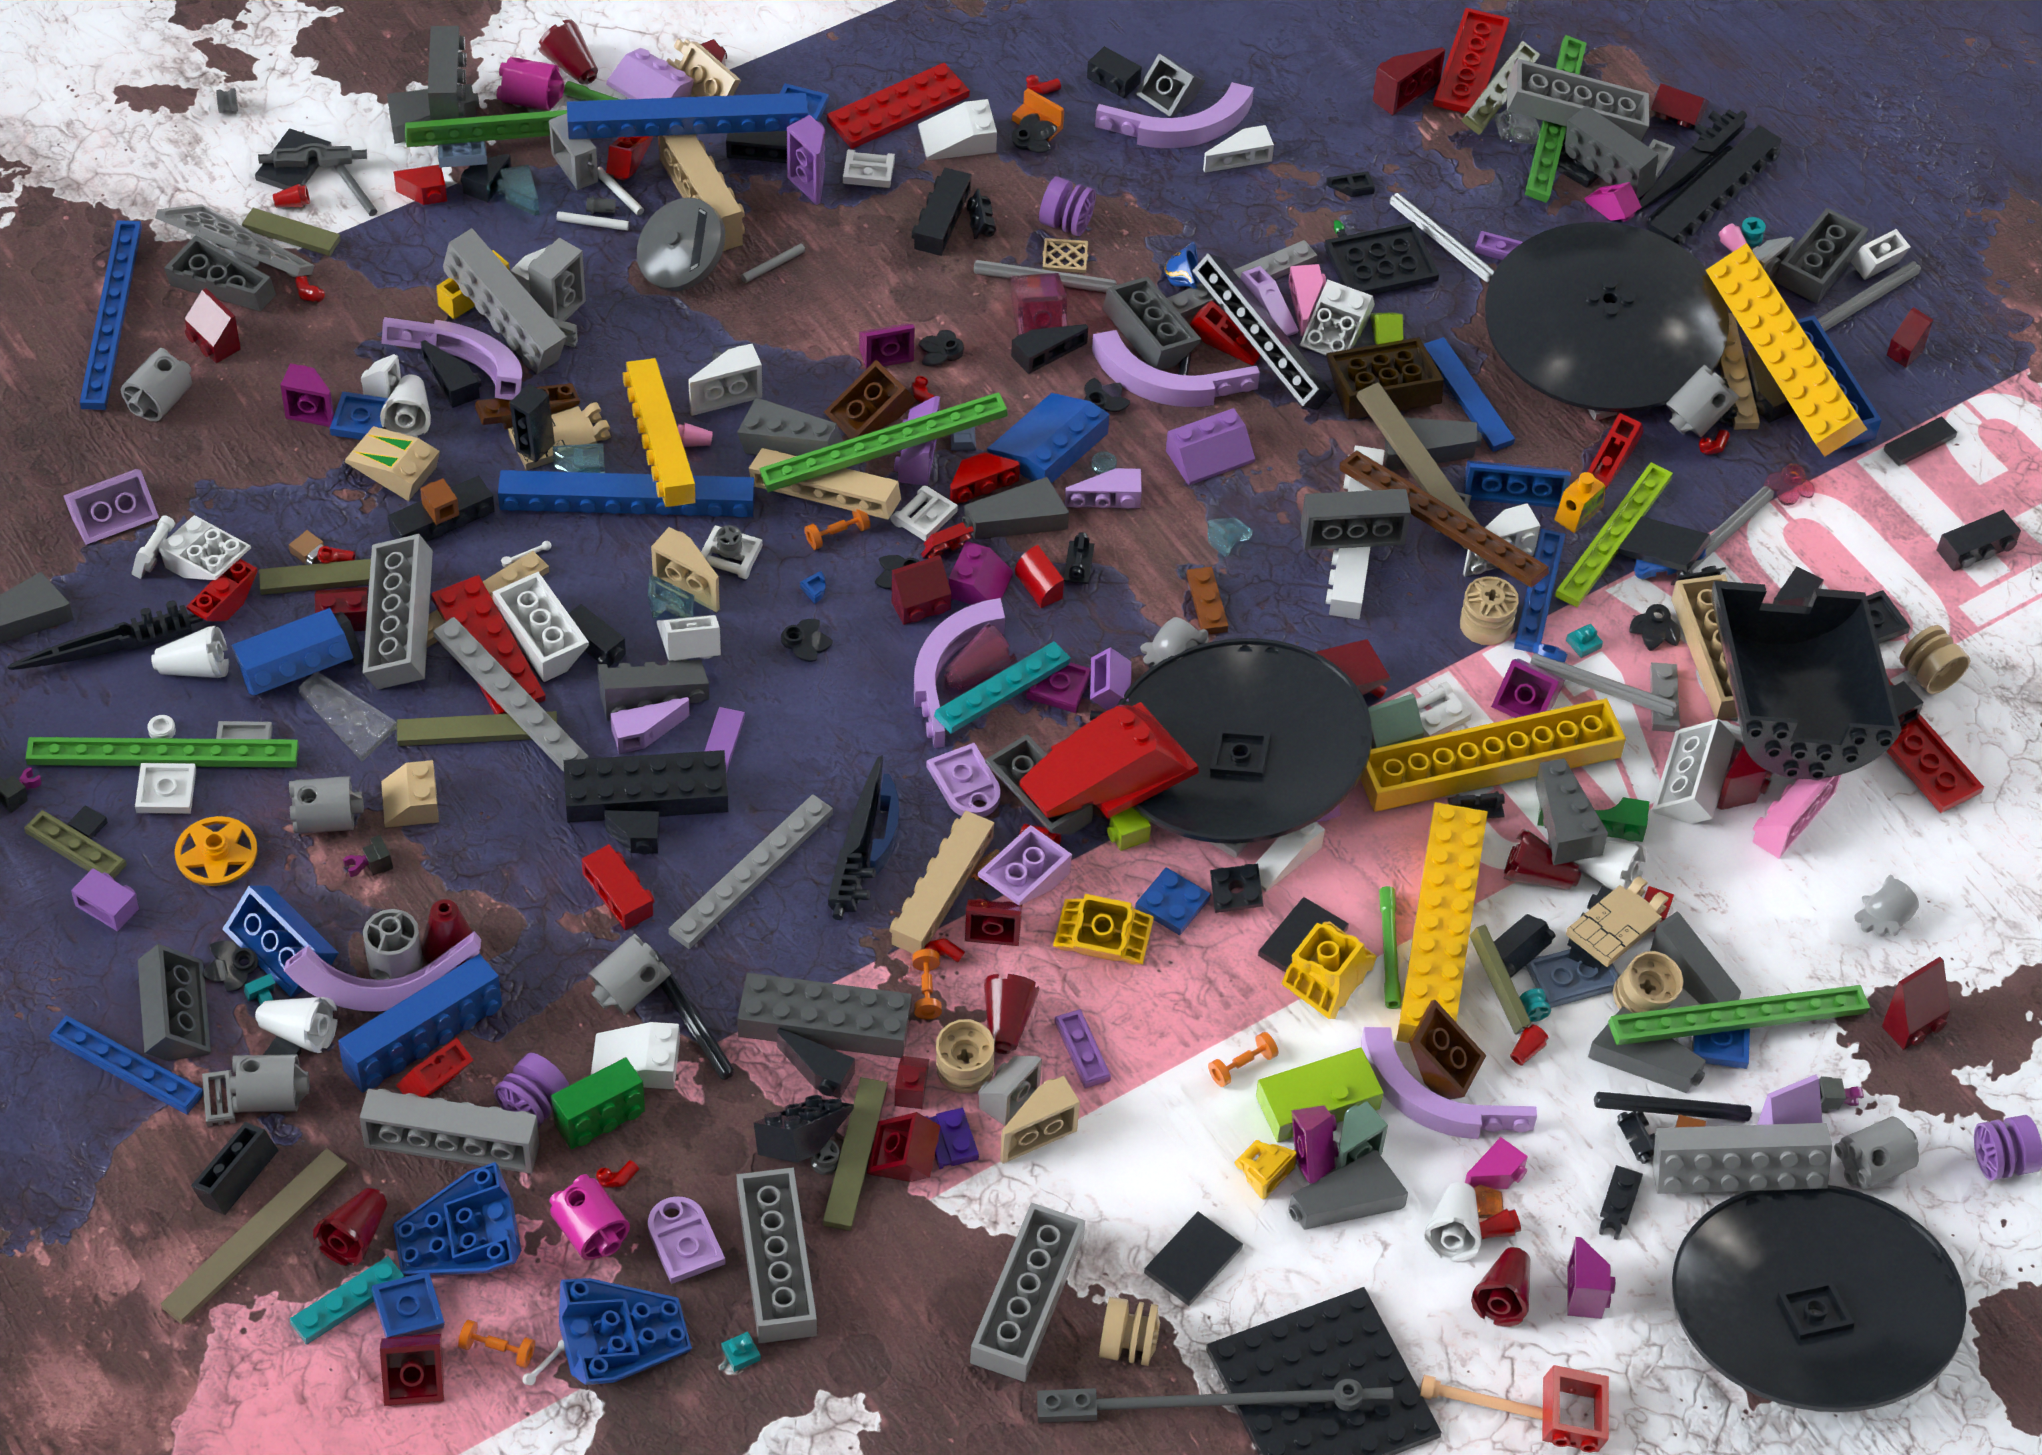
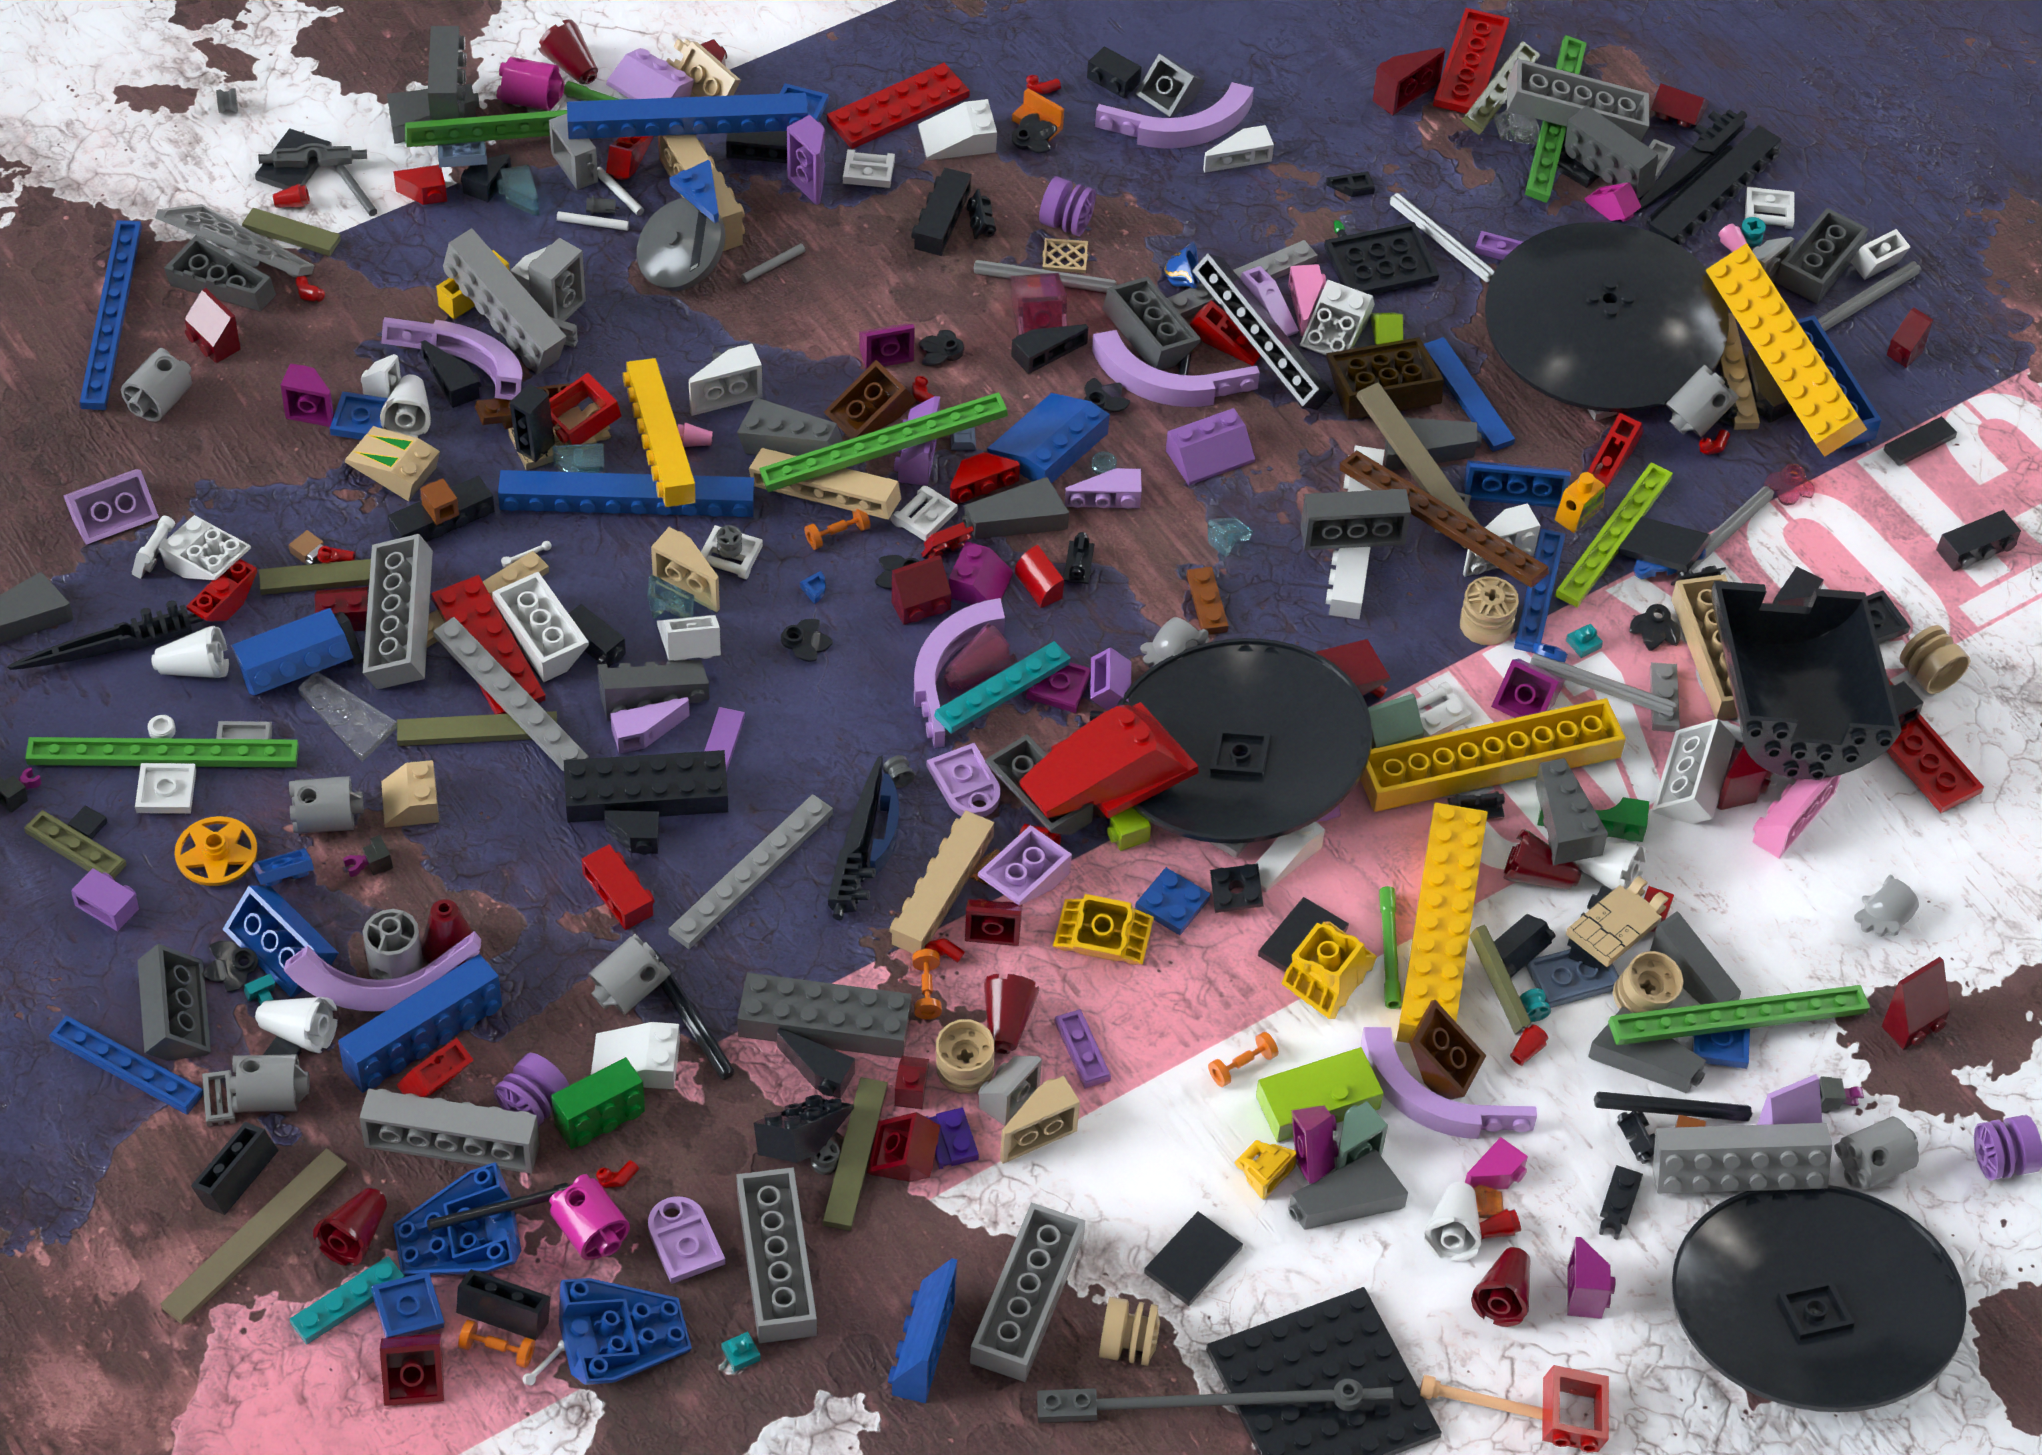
none -> blue plate [252,848,314,886]
none -> black bar [427,1182,572,1231]
none -> black brick [456,1269,551,1341]
none -> red window [549,373,622,449]
none -> blue wing [669,160,719,223]
none -> dark grey wheel [883,755,915,789]
none -> blue slope [888,1258,958,1403]
none -> white plate [1745,187,1794,229]

